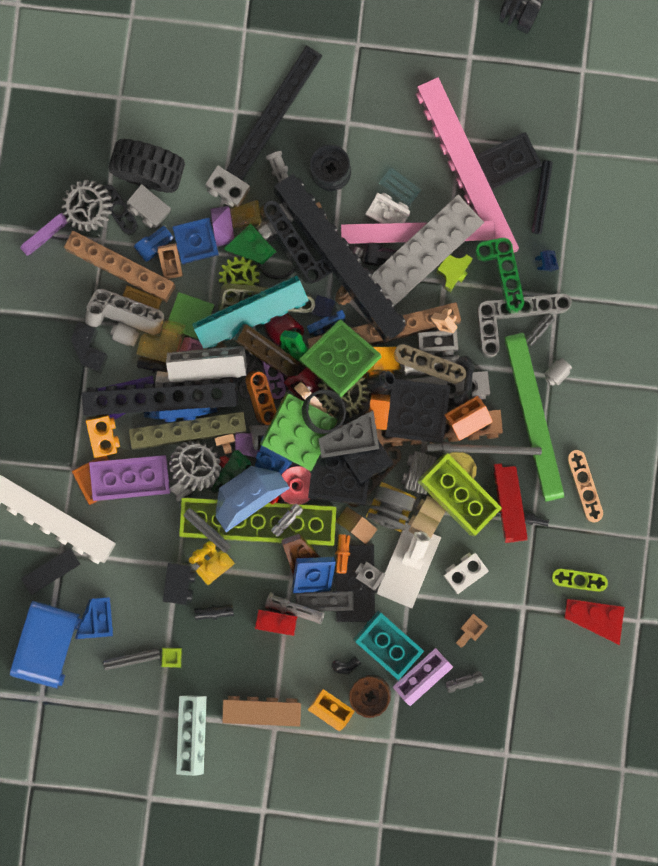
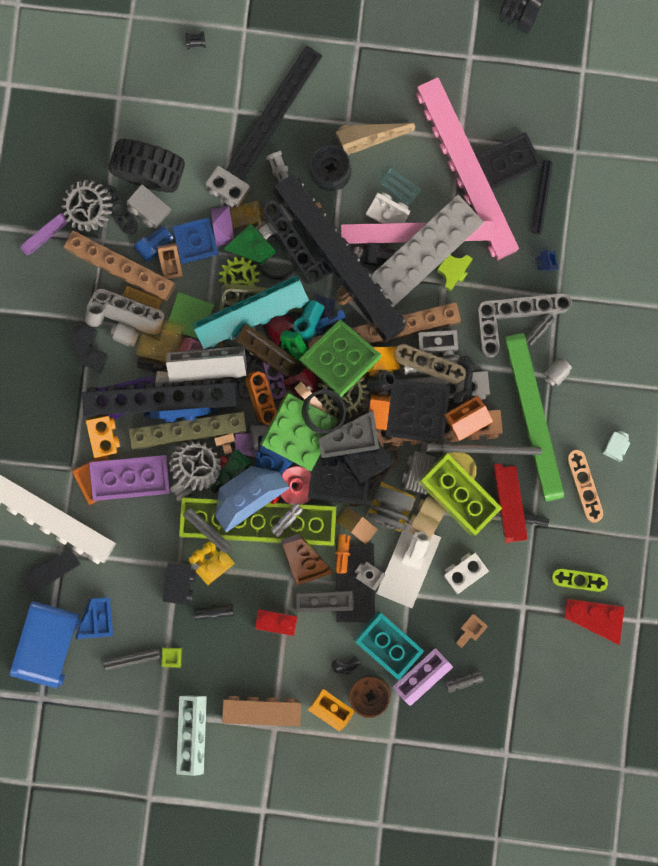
light grey pin [265,592,325,624] -> none
blue plate [292,557,336,593] -> none
light nougat tile [431,308,457,333] -> none
green beam [475,238,524,313] -> none
none -> black bush [185,31,206,50]
none -> teal piece [293,300,325,341]
none -> tan wedge [336,123,415,155]
none -> light aqua window [603,431,630,462]

